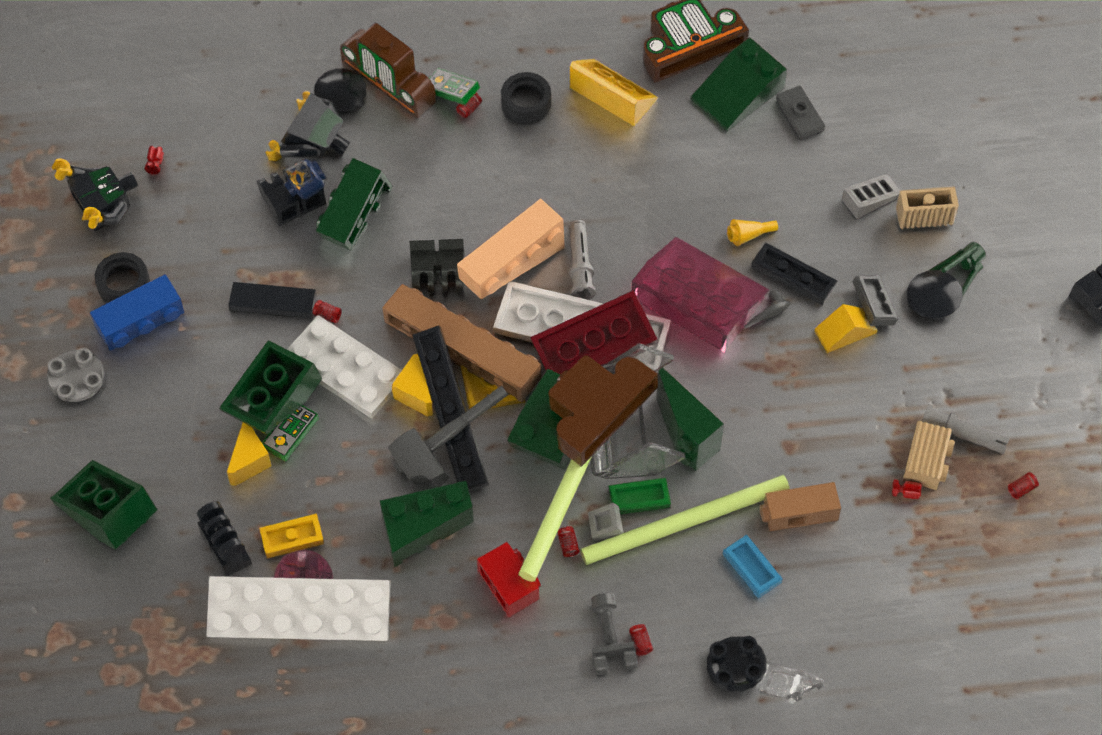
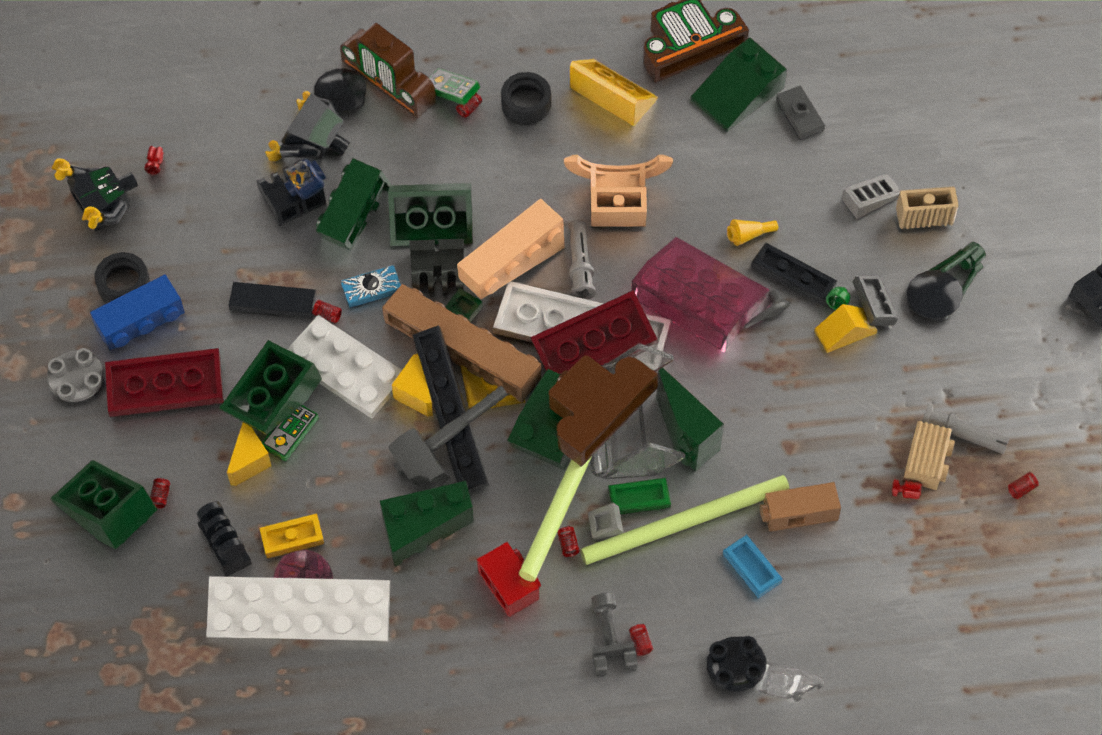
none -> dark red plate [105,348,224,417]
none -> red piece [150,478,171,508]
none -> tile [341,265,401,308]
none -> dark green slope [388,183,473,246]
none -> dark green plate [445,288,483,323]
none -> light nougat piece [564,155,673,227]
none -> green hinge [826,286,851,310]

